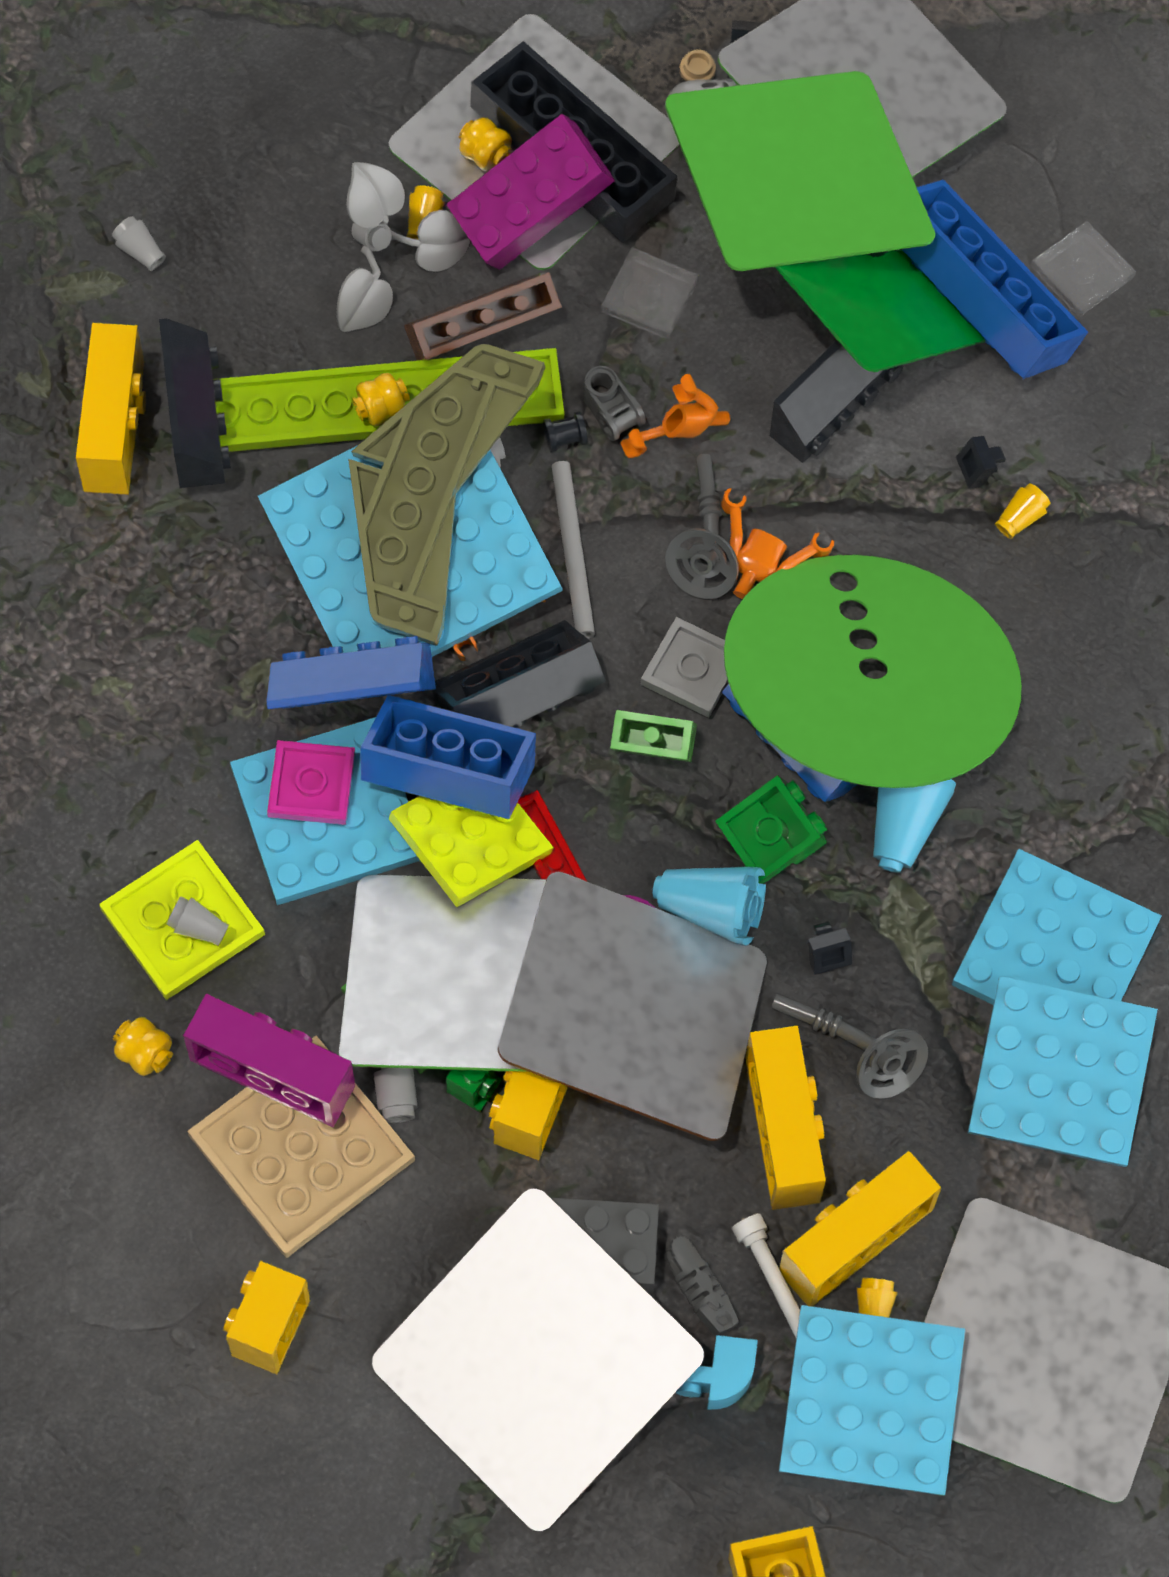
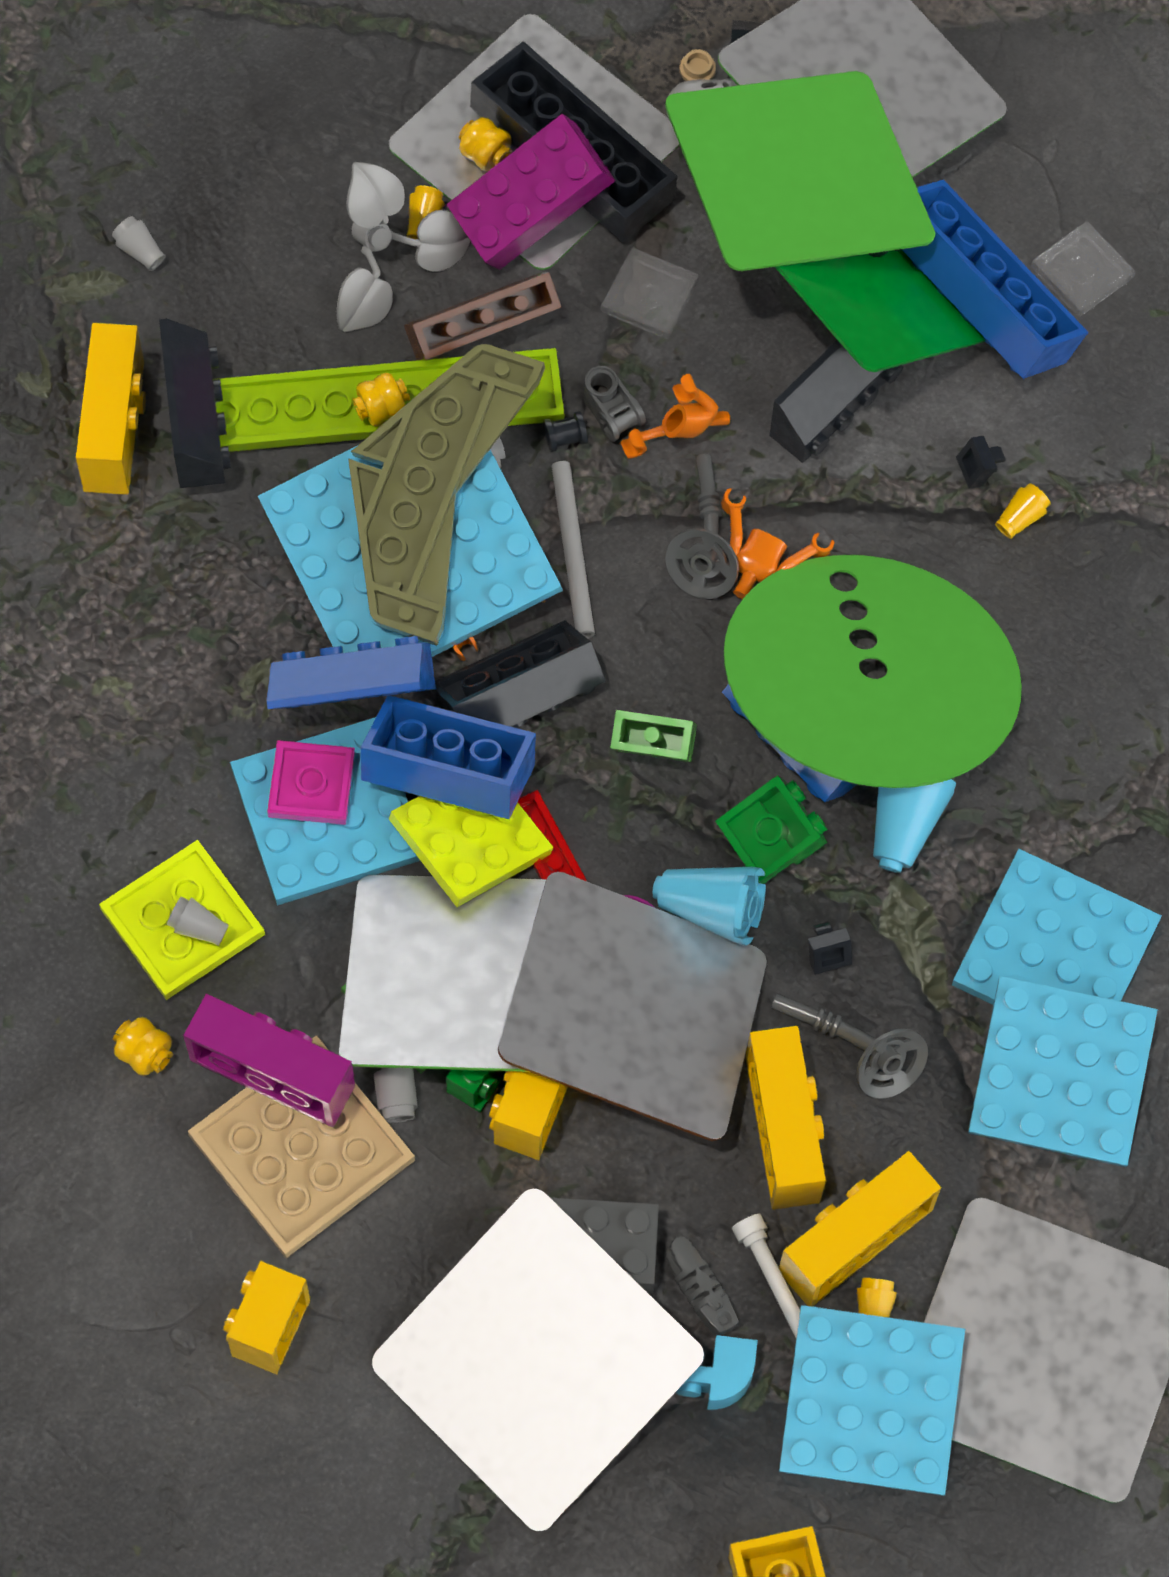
light grey plate [640,617,728,718] -> none

